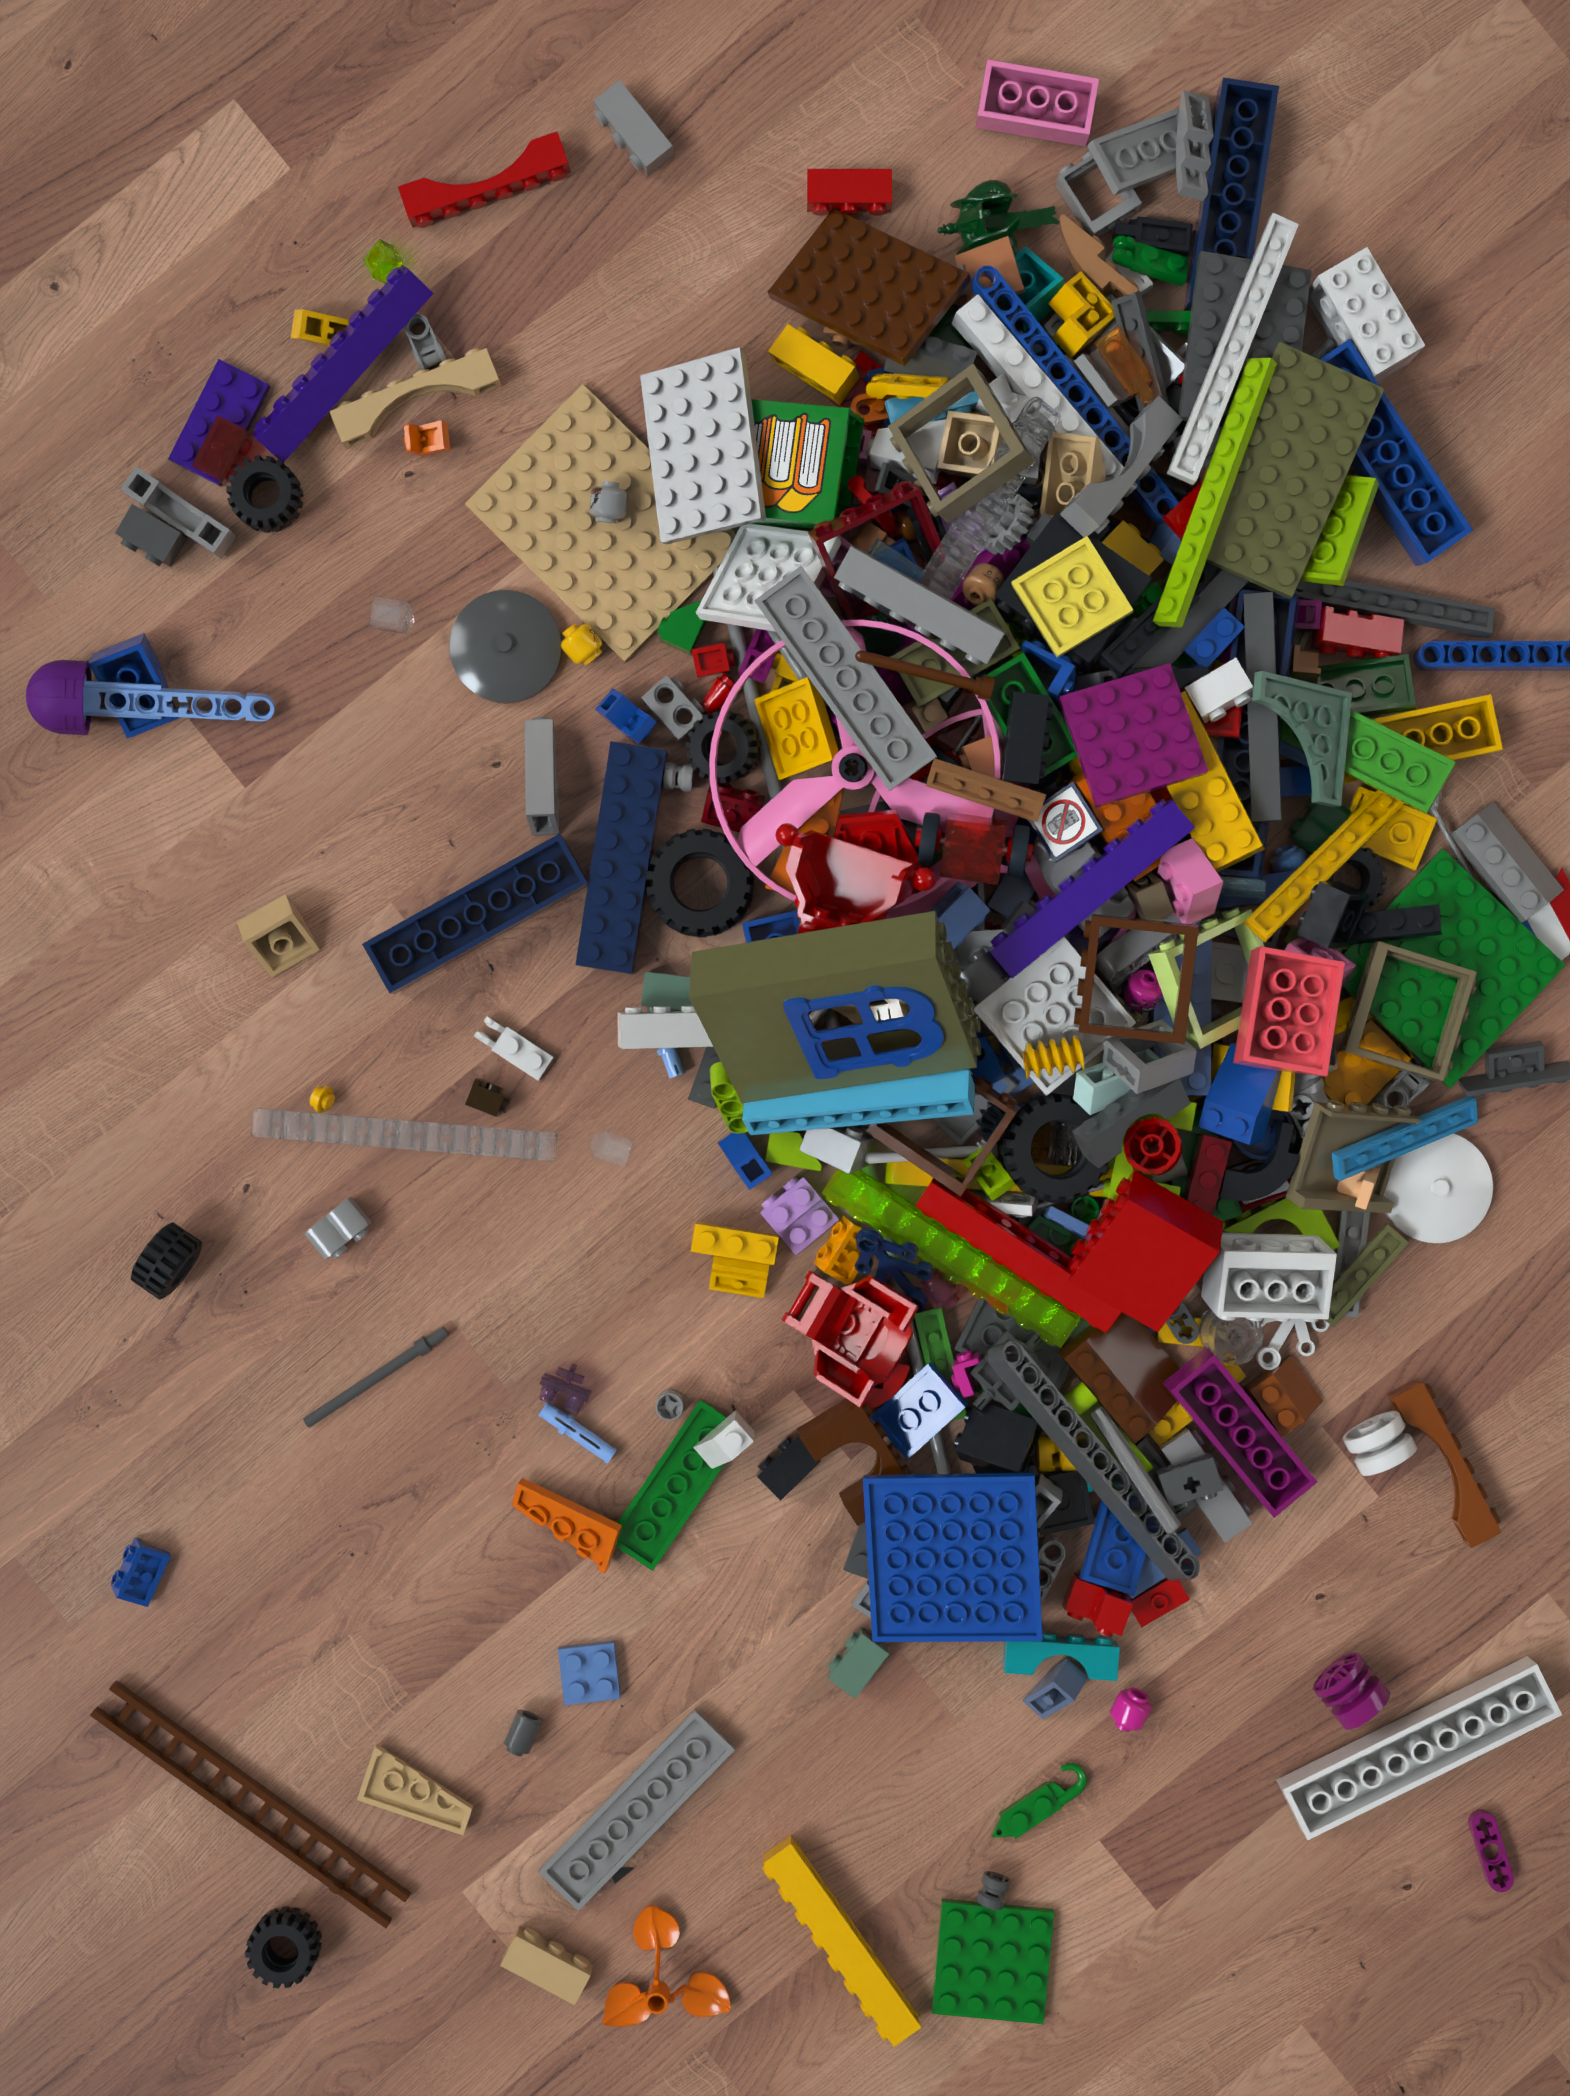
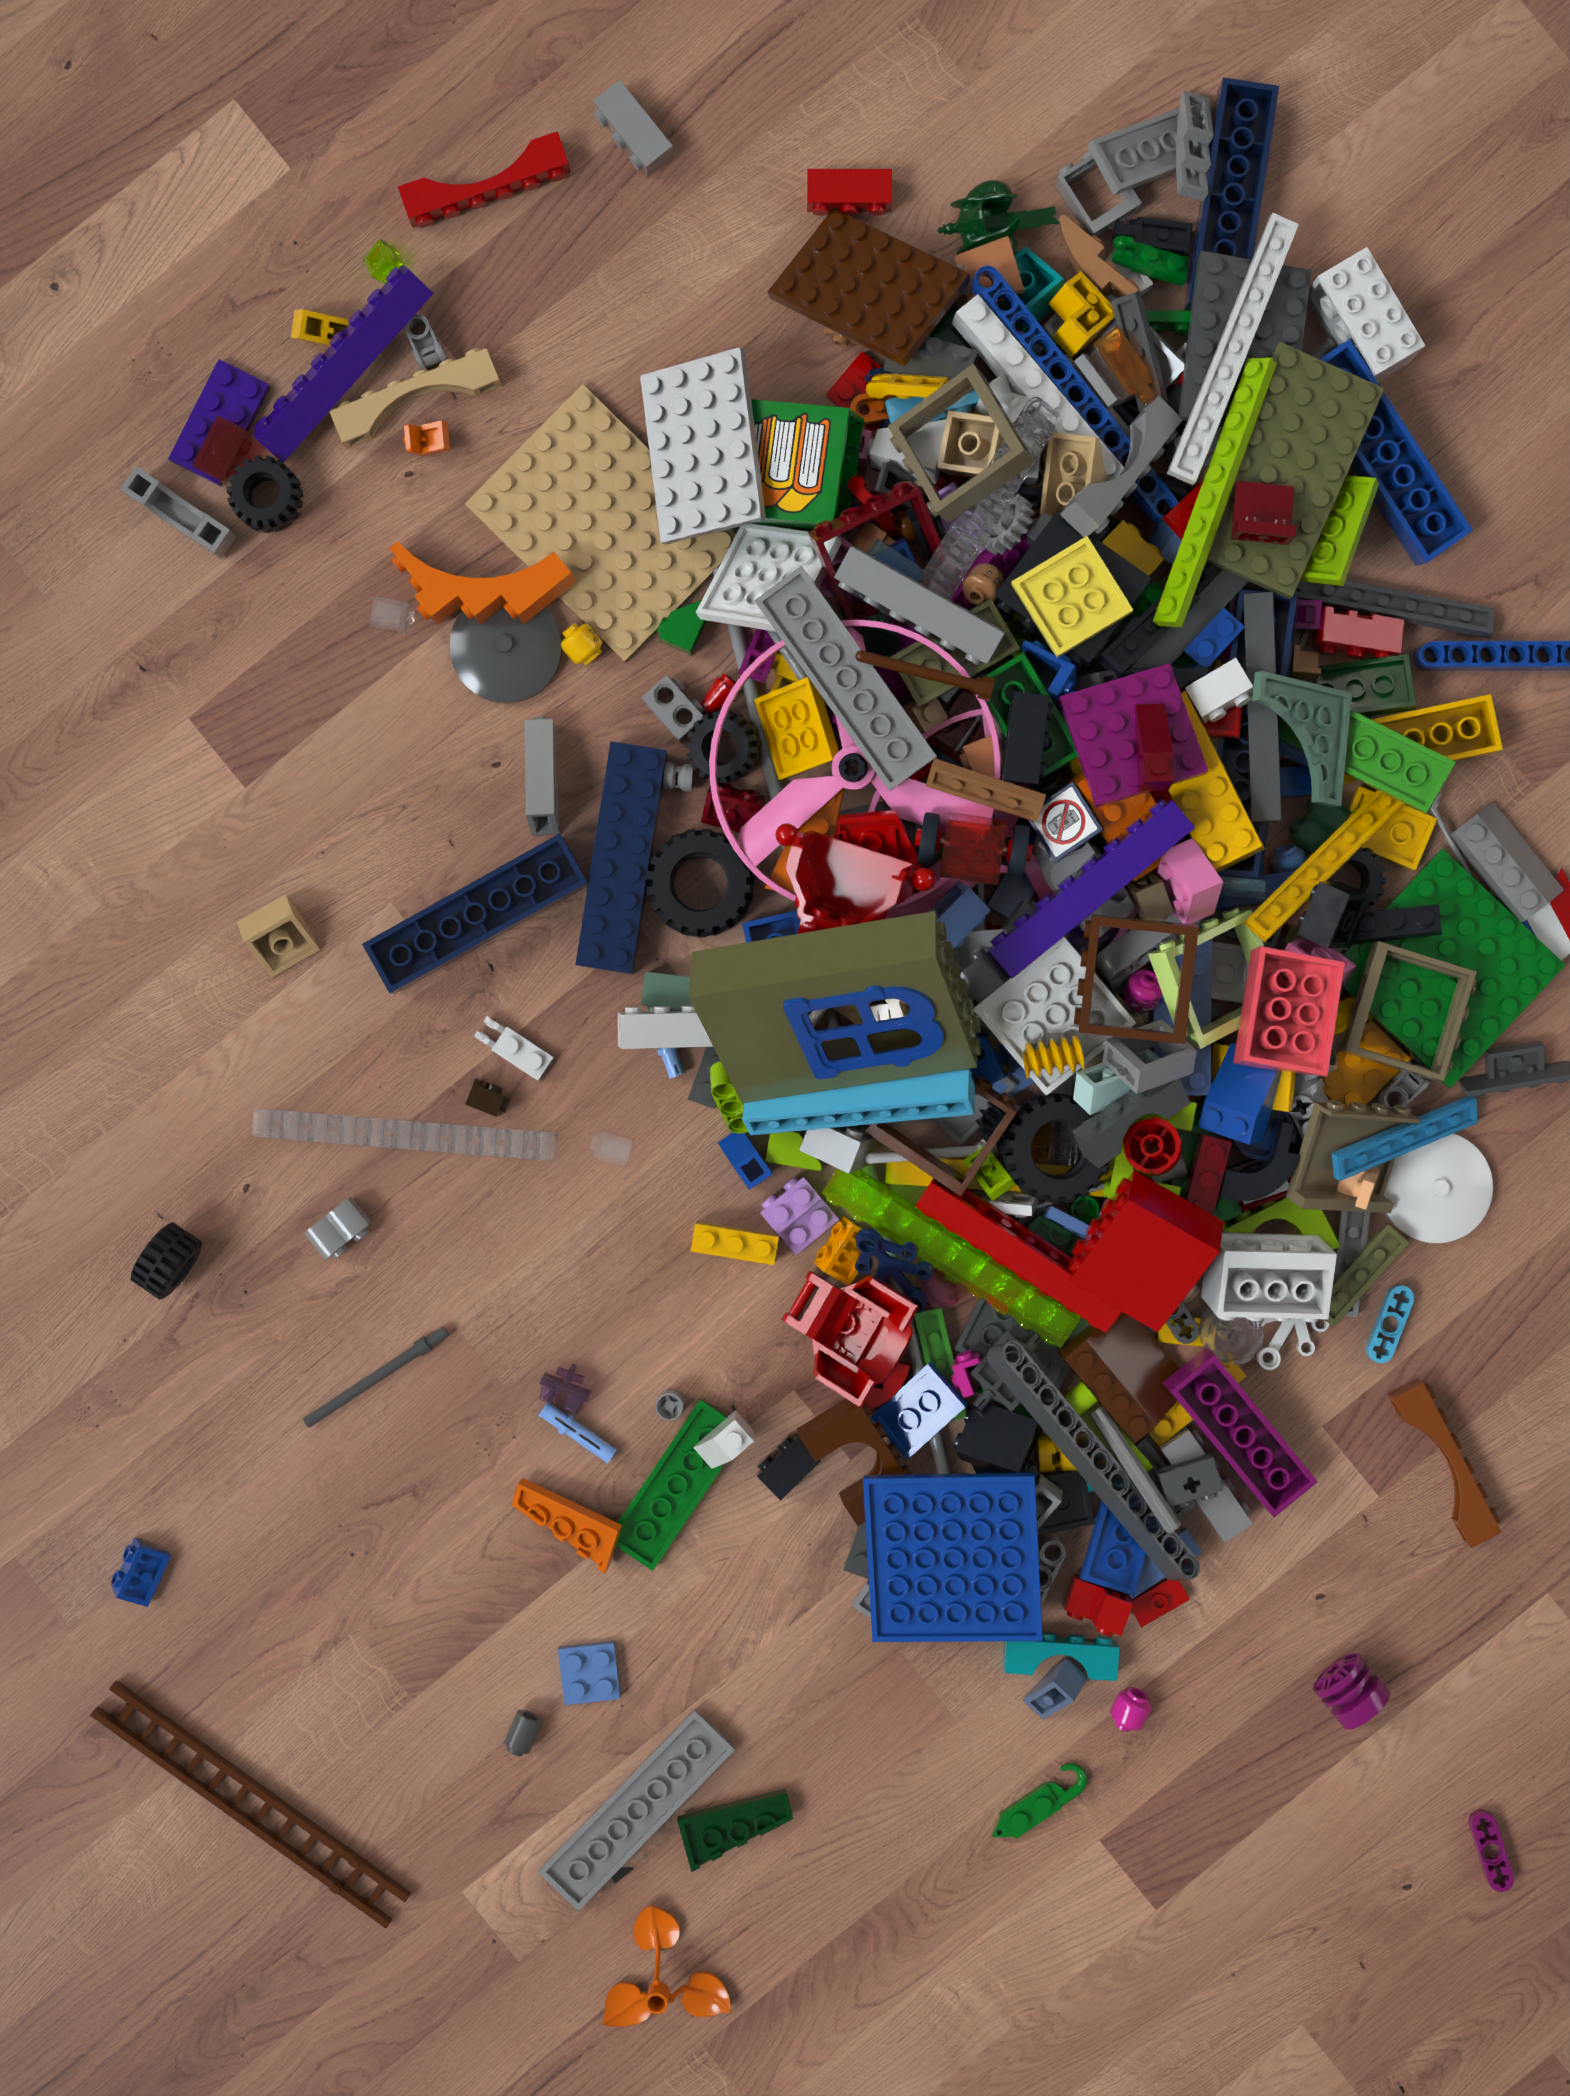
piece [26,660,275,735] -> none
blue slope [88,633,179,739] -> none
dark grey brick [115,504,187,567] -> none
black tyre [245,1906,322,1989] -> none
yellow plate [310,1086,335,1113] -> none
tan wing [357,1744,473,1835] -> none
tan brick [500,1926,593,2005] -> none
light grey head [589,481,628,524] -> none
blue brick [595,688,656,744] -> none
red bracket [691,643,735,678] -> none
yellow plate [709,1255,770,1298] -> none
yellow brick [762,1835,921,2047] -> none
yellow brick [768,324,859,405] -> none
sand green brick [827,1627,889,1699] -> none
green plate [931,1899,1054,2024] -> none
bright pink brick [975,59,1099,147] -> none
dark grey wheel [976,1871,1011,1910] -> none
dark orange slope [1244,1355,1322,1437] -> none
white brick [1276,1656,1562,1840] -> none
white wheel [1342,1411,1417,1476] -> none
none -> orange arch [389,541,576,626]
none -> dark green wing [677,1789,793,1872]
none -> dark red slope [1135,704,1174,791]
none -> dark red bracket [1231,481,1297,545]
none -> medium azure beam [1365,1285,1414,1363]

